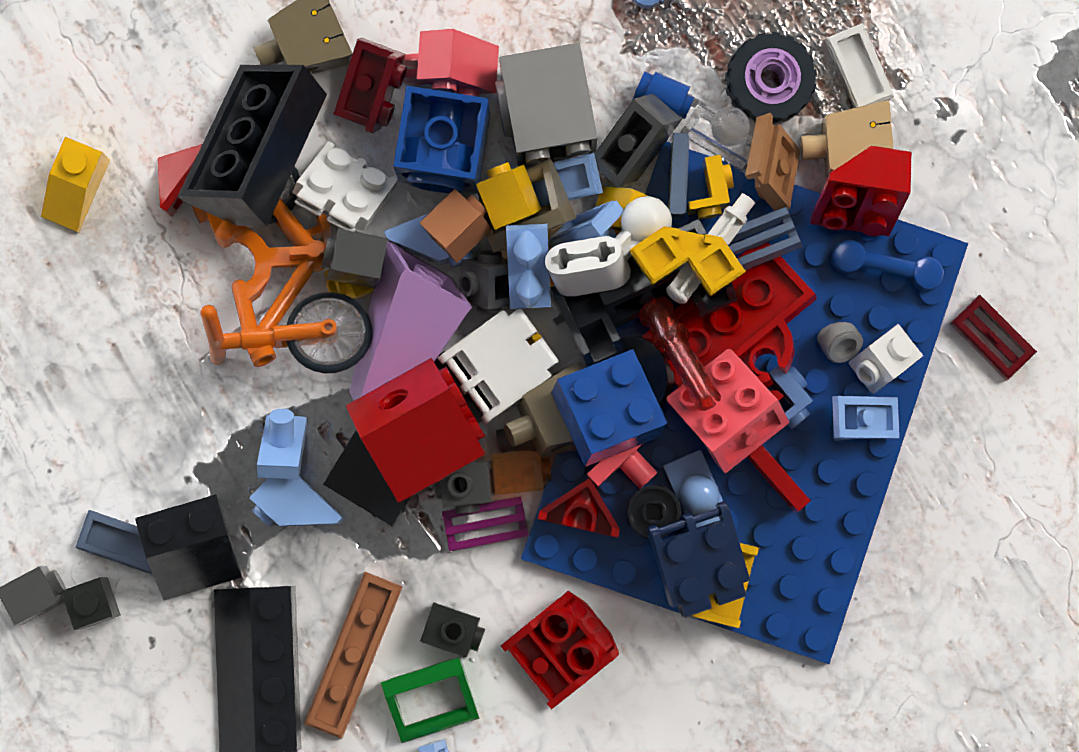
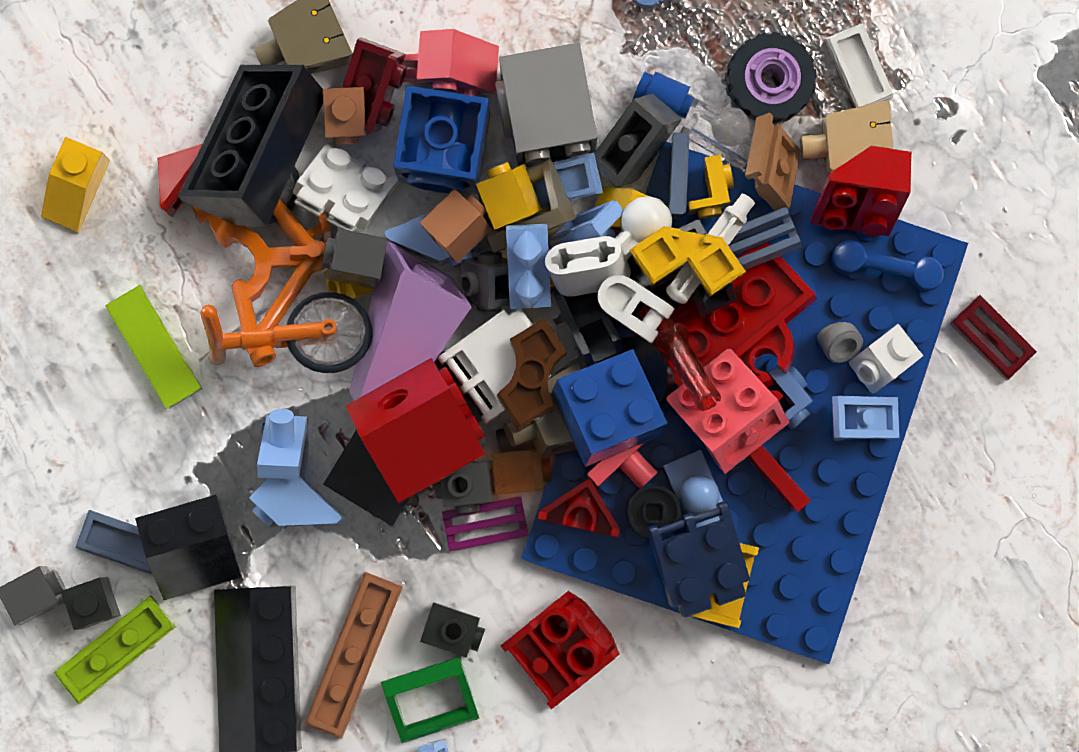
none -> lime tile [53,596,176,704]
none -> lime tile [105,285,203,409]
none -> nougat bracket [323,87,368,145]
none -> reddish brown tile [497,318,567,432]
none -> white plate [598,275,675,343]

